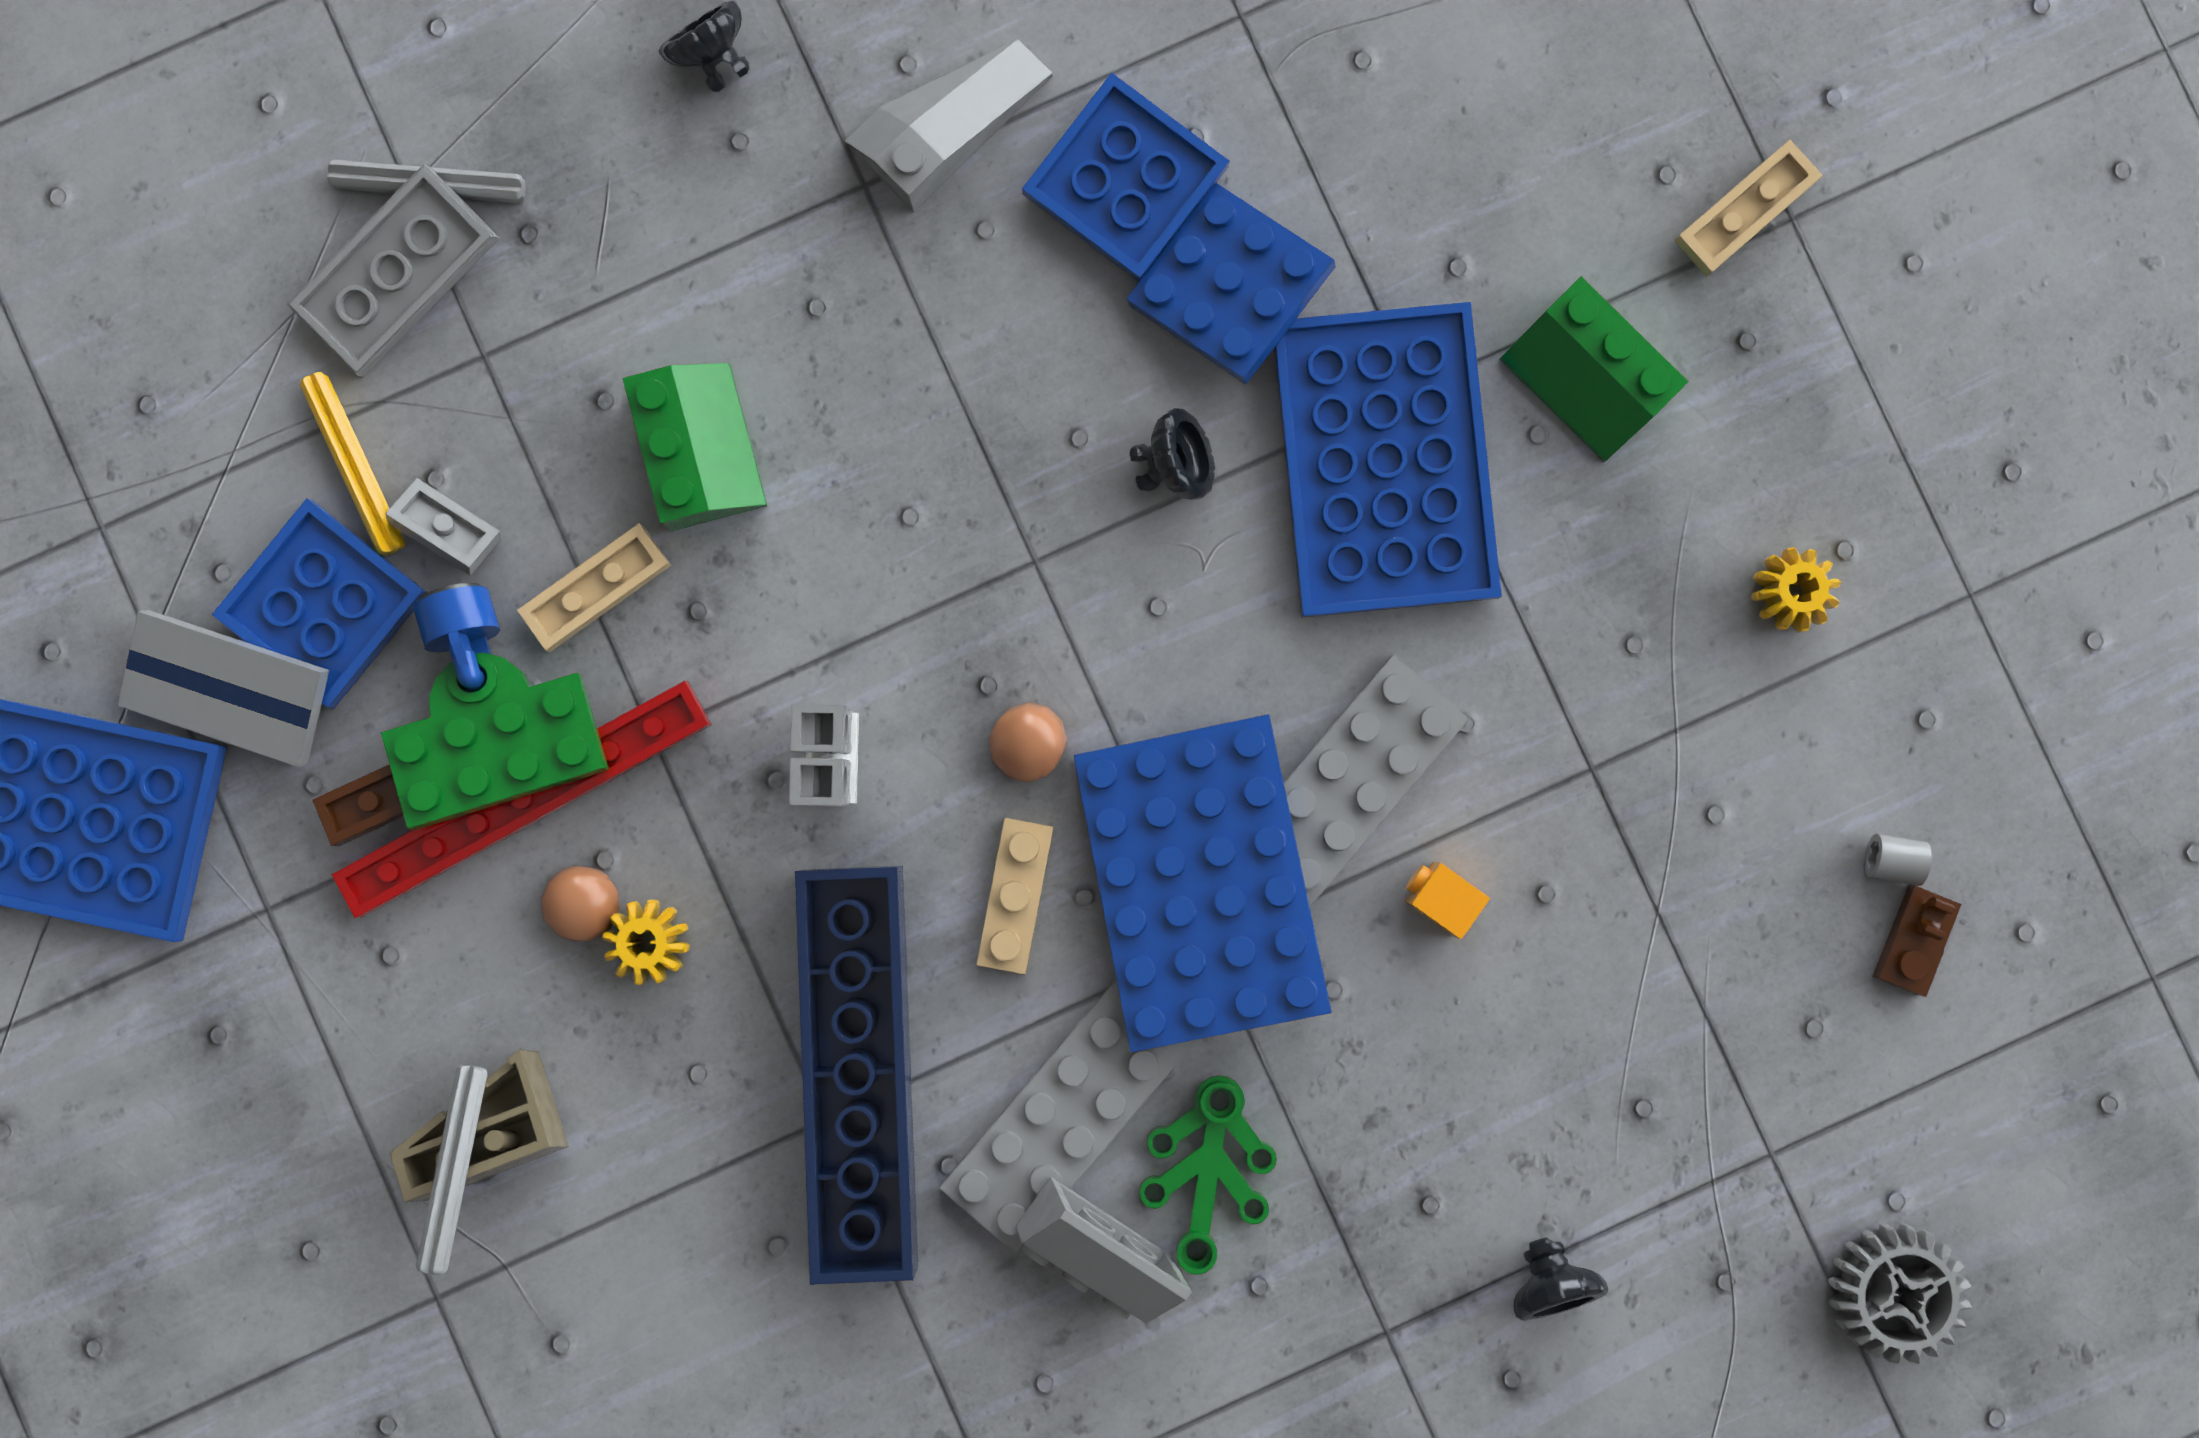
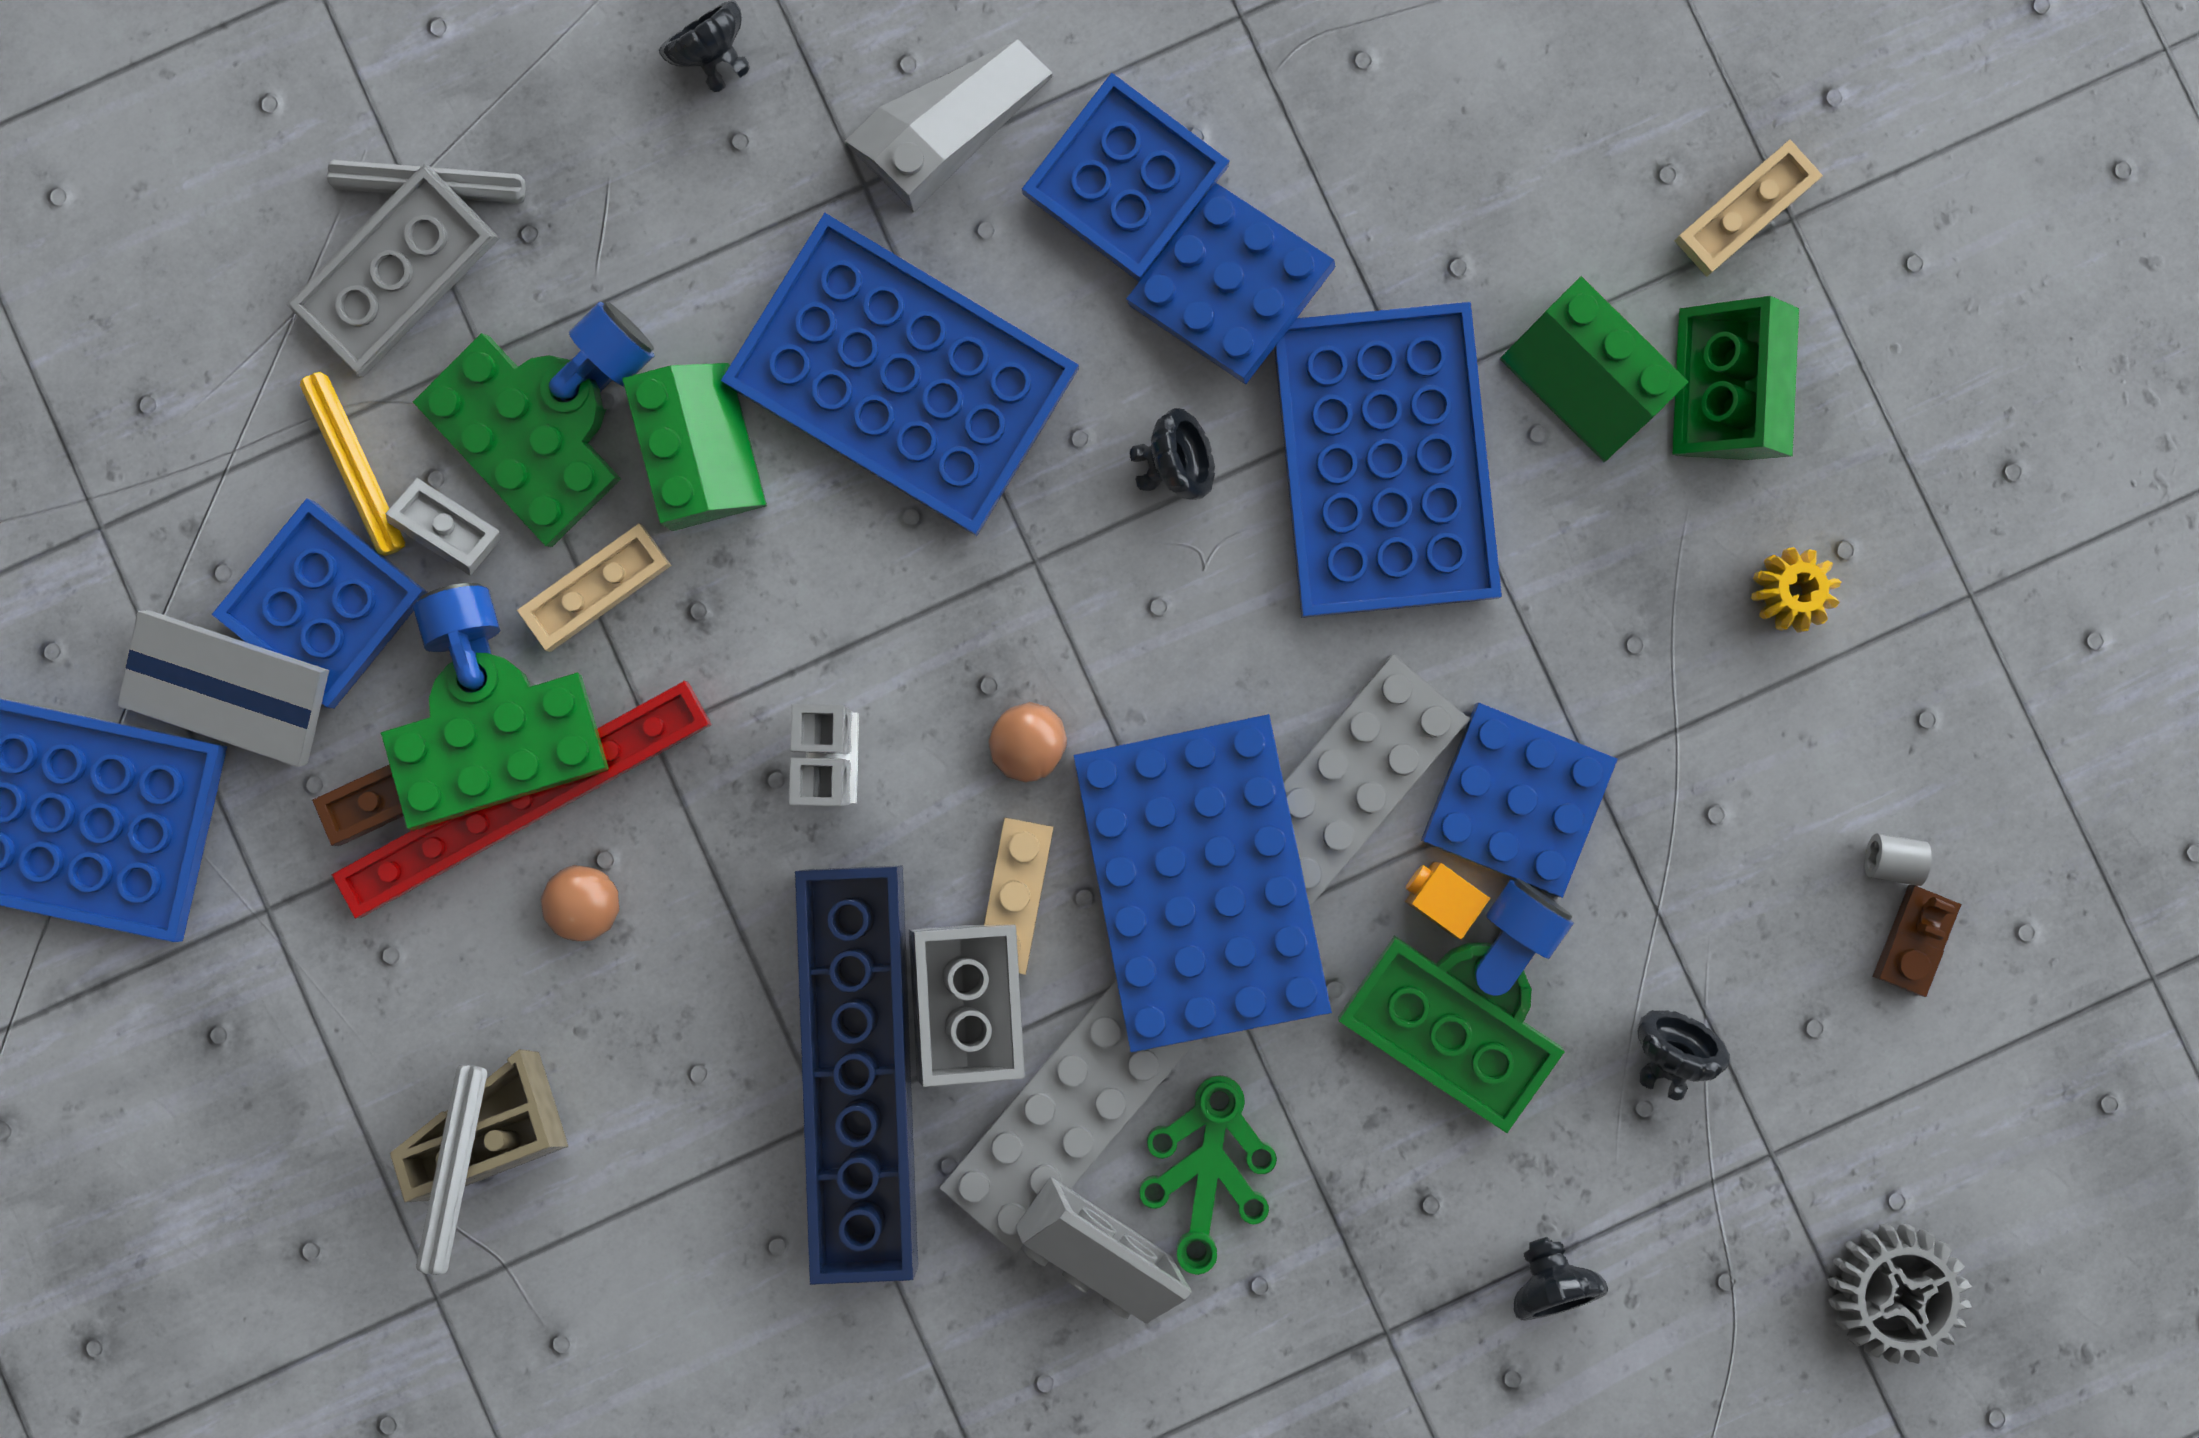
yellow gear [602,899,690,985] -> none
none -> green plate [413,302,654,547]
none -> blue plate [721,212,1079,536]
none -> light grey slope [909,925,1025,1087]
none -> green plate [1338,878,1574,1133]
none -> blue plate [1421,703,1618,898]
none -> black hair [1637,1010,1730,1101]
none -> green slope [1672,296,1799,460]

